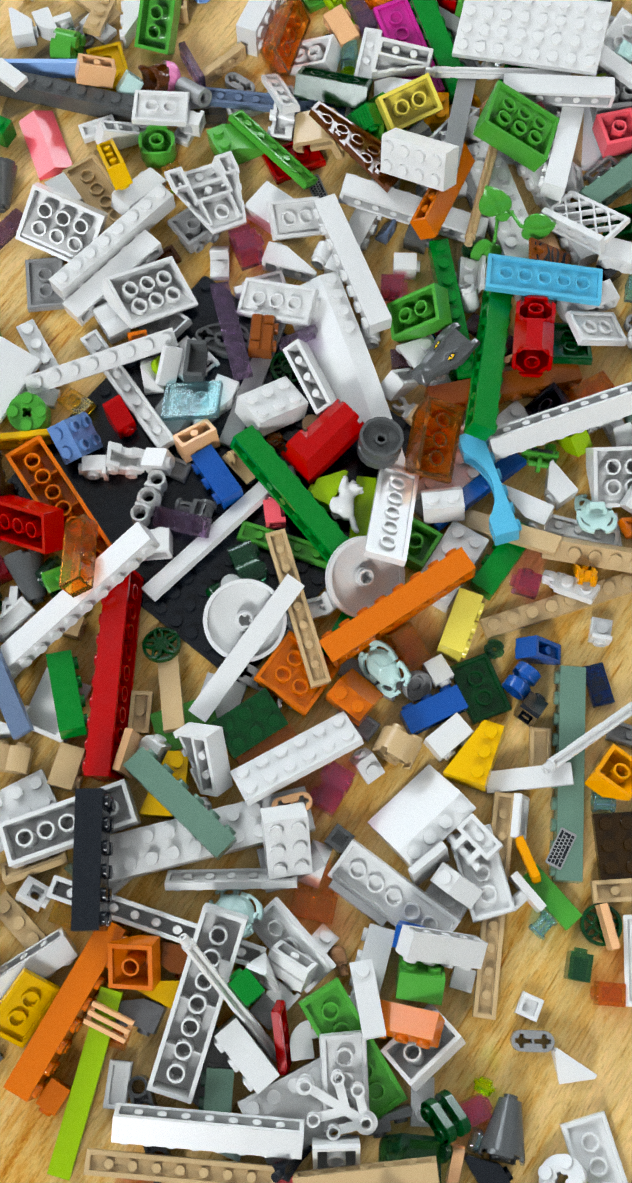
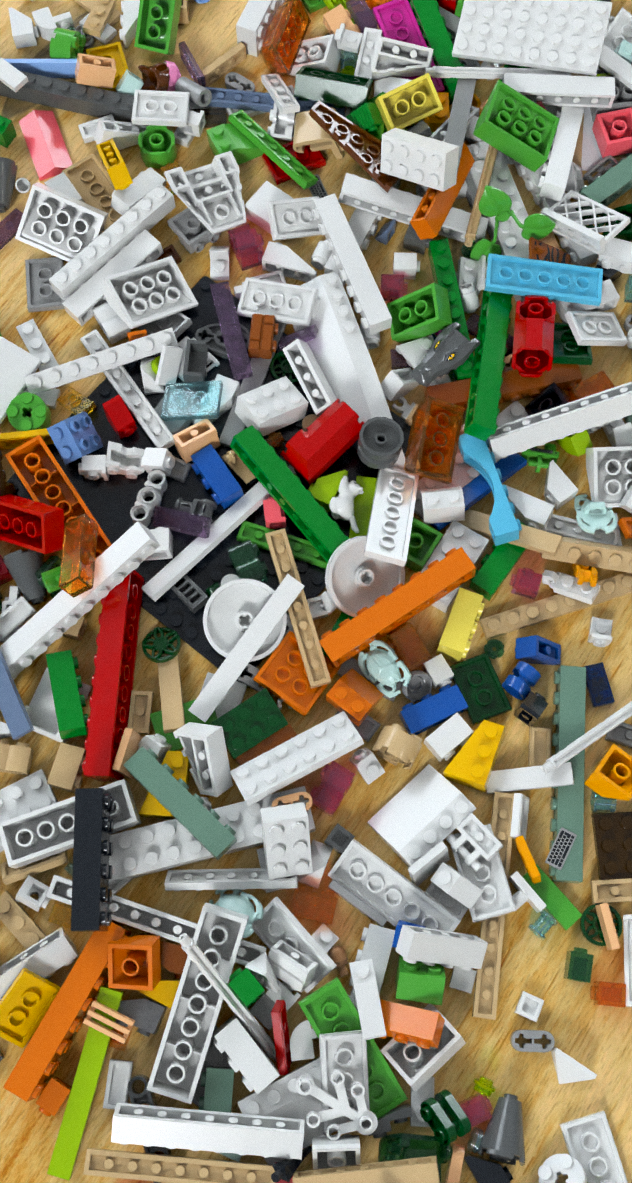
none -> white piece [15,178,31,193]
none -> dark grey slope [170,574,209,614]
none -> white bracket [334,23,363,54]

